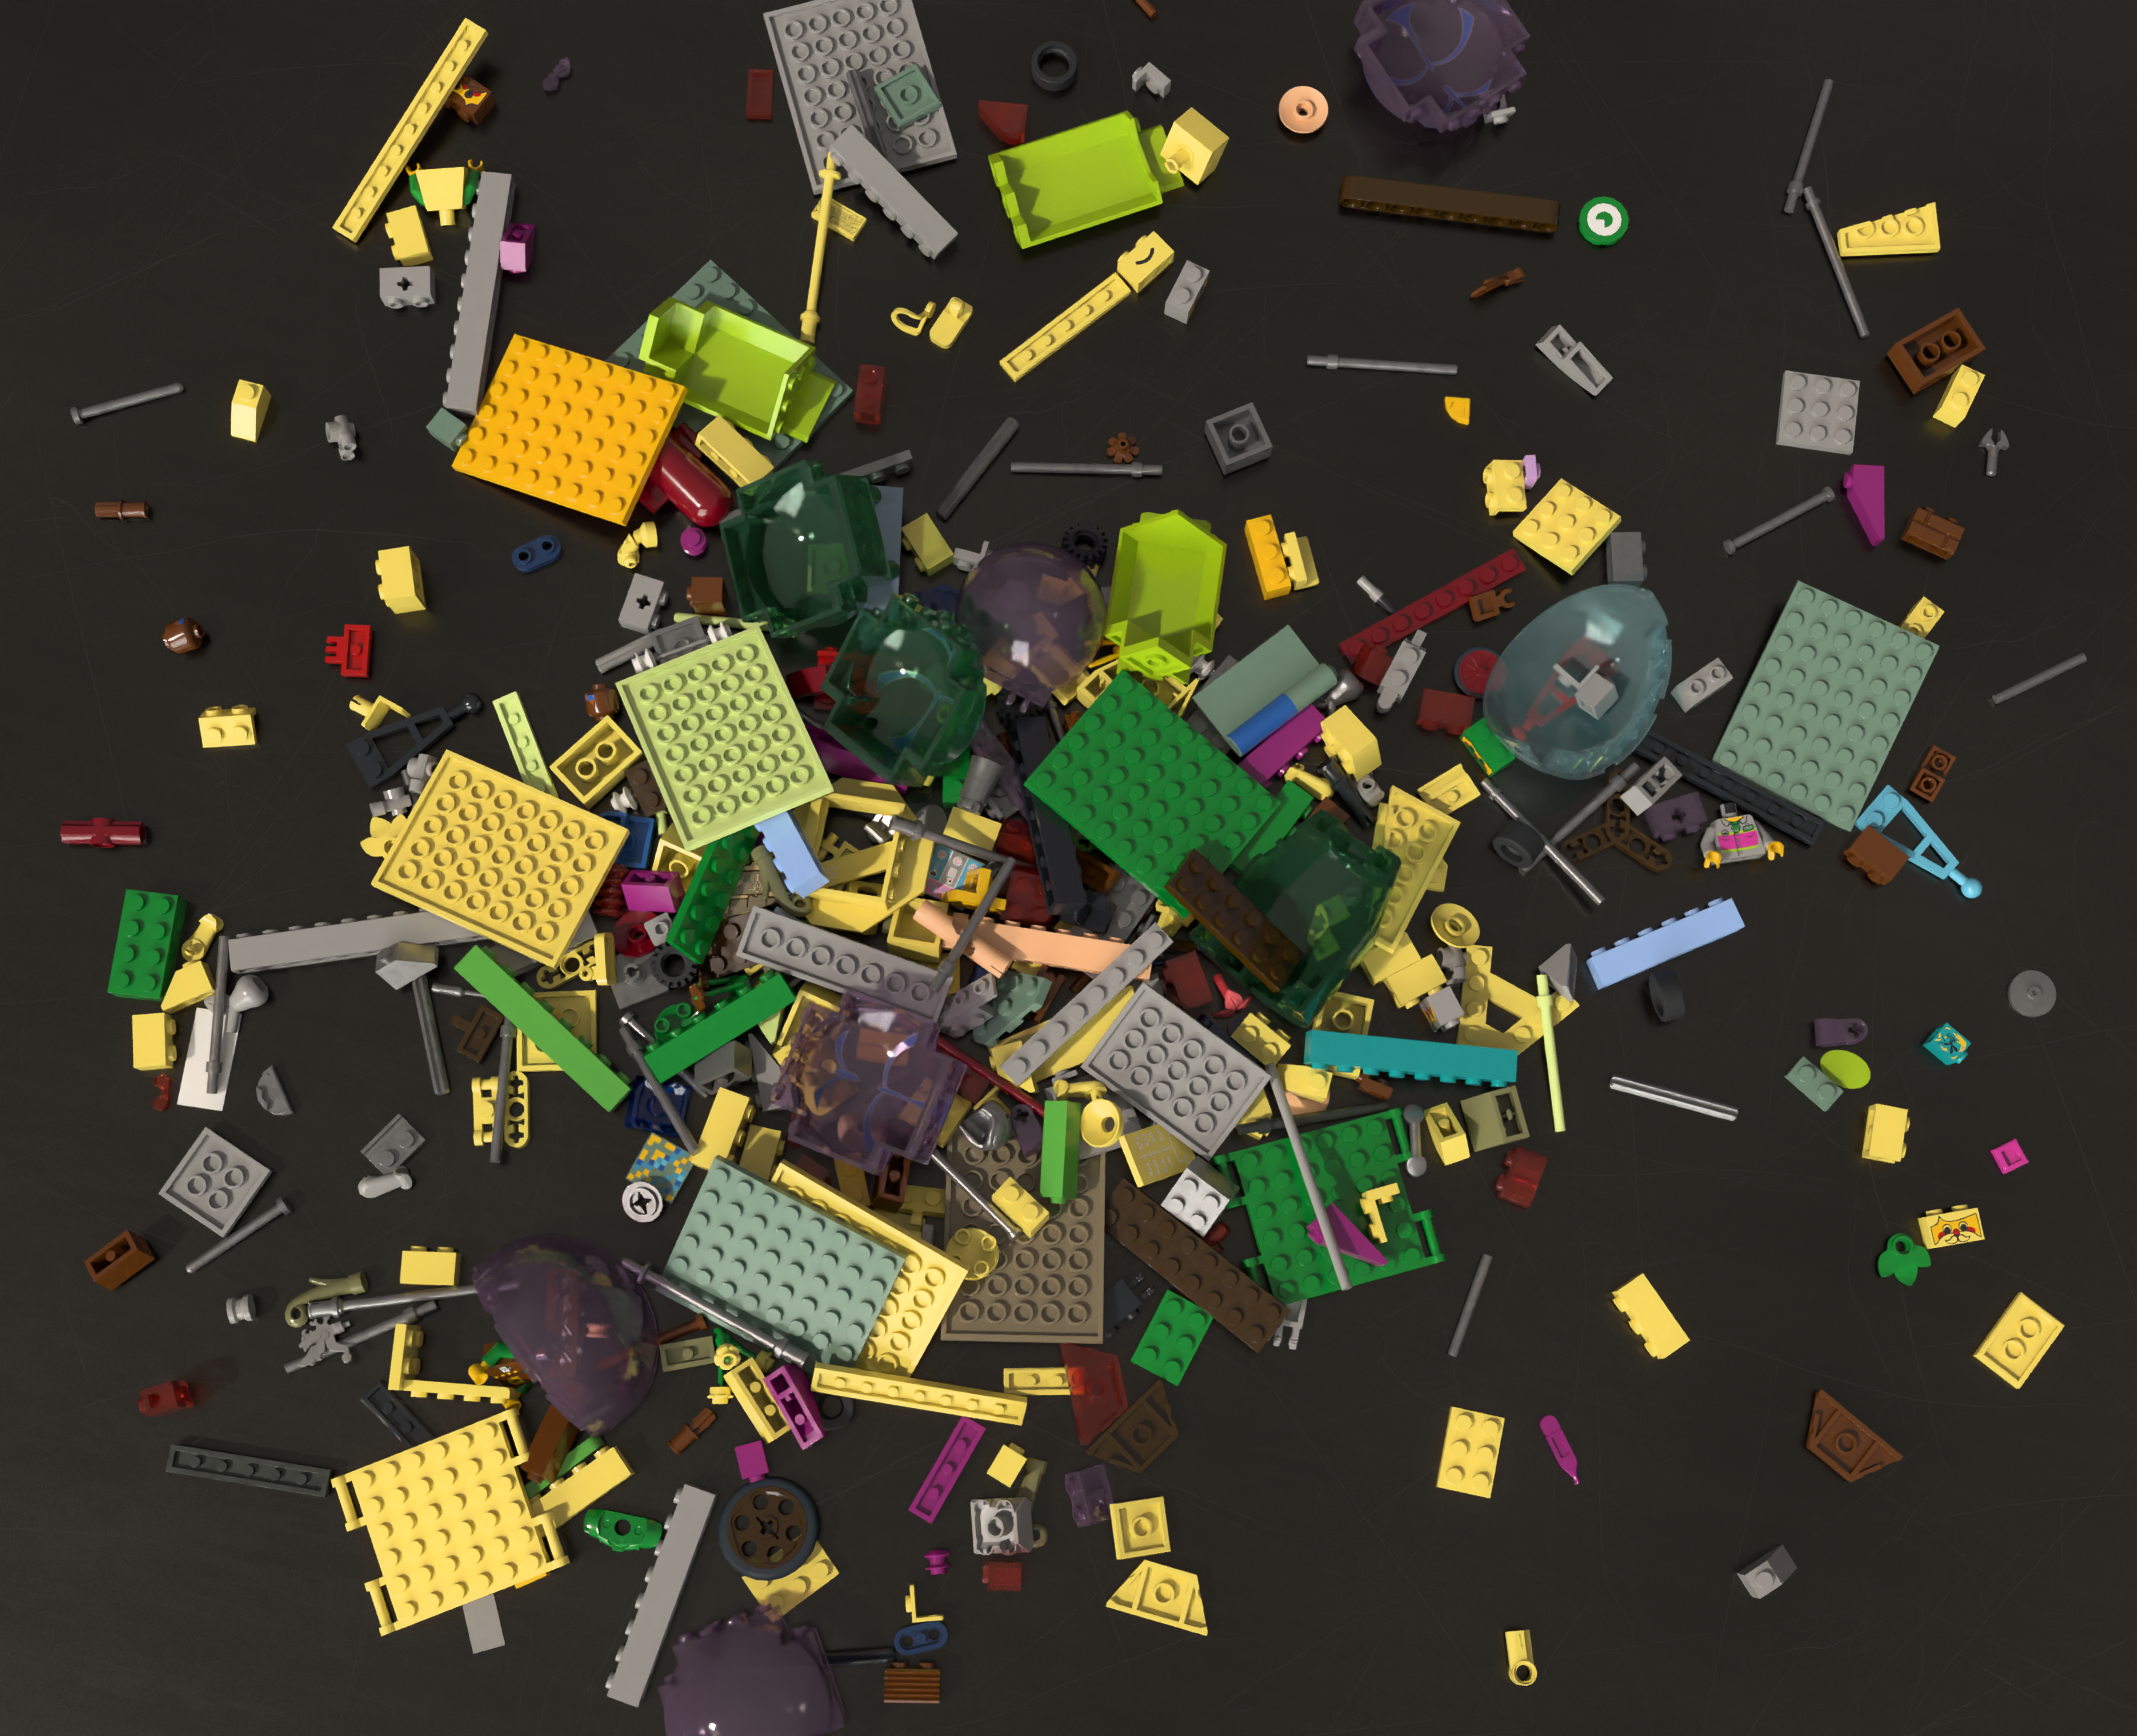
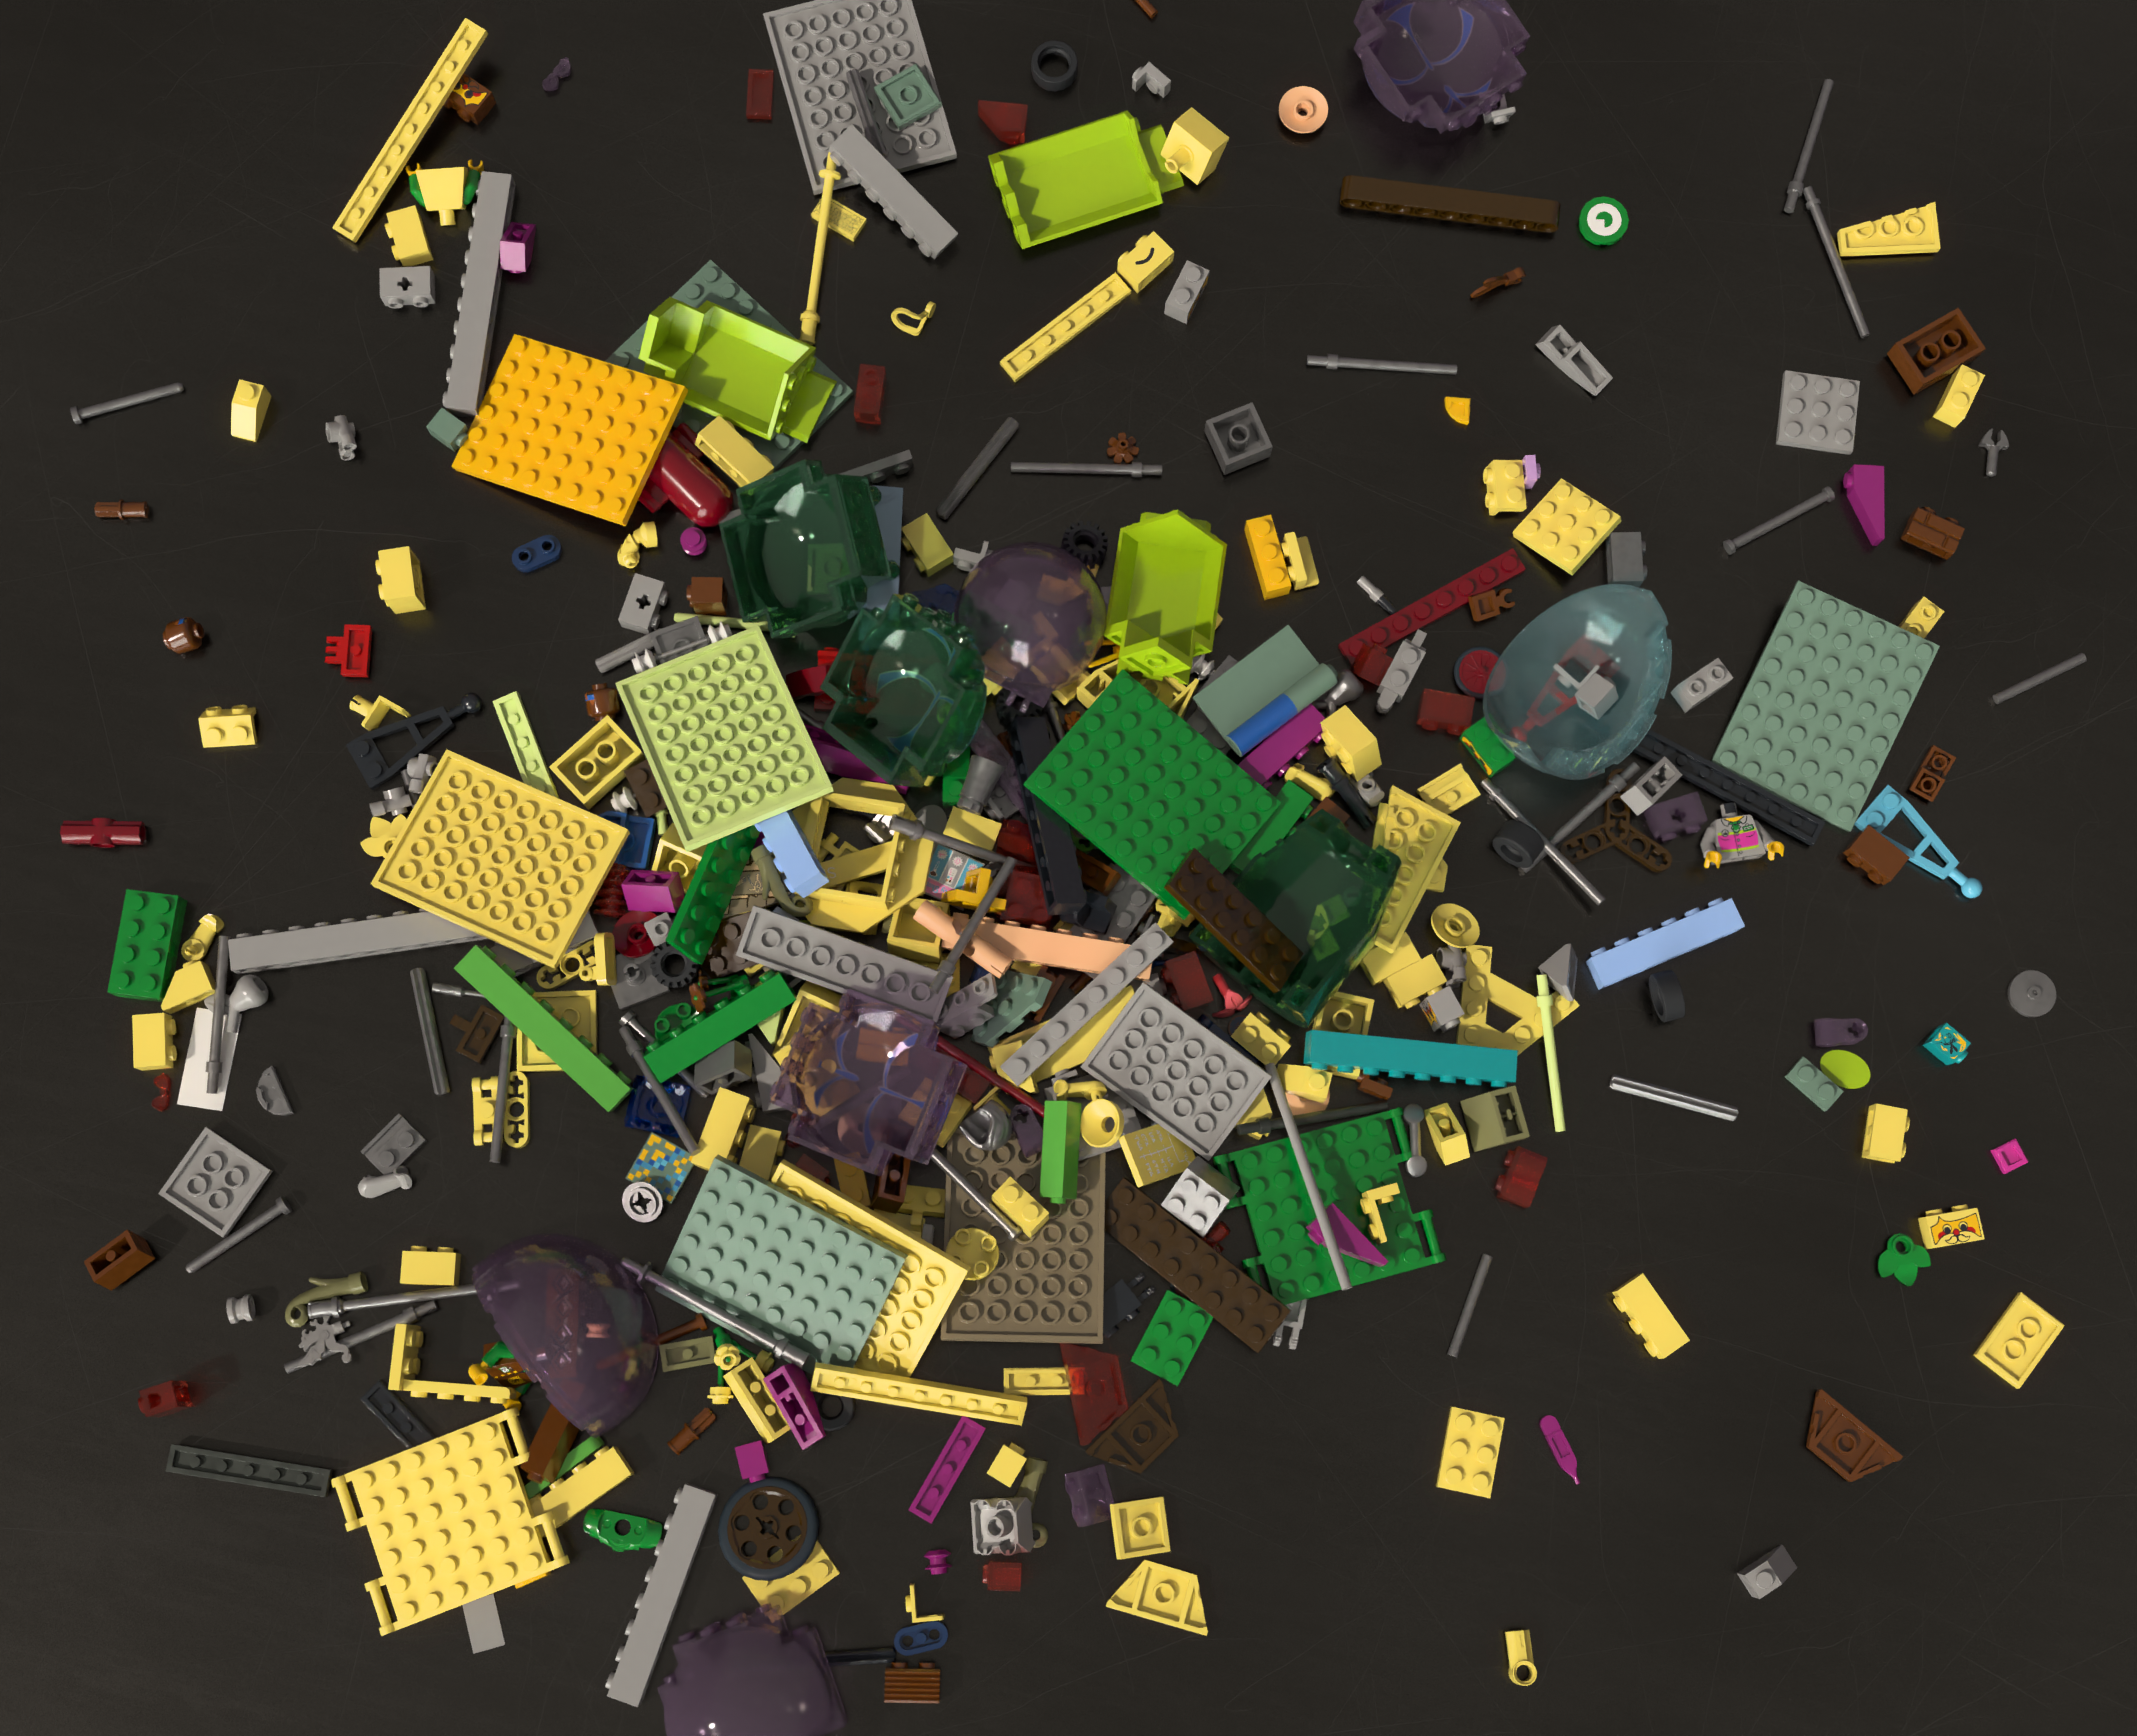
flat silver slope [375,942,439,990] -> none
light yellow piece [930,297,973,349] -> none

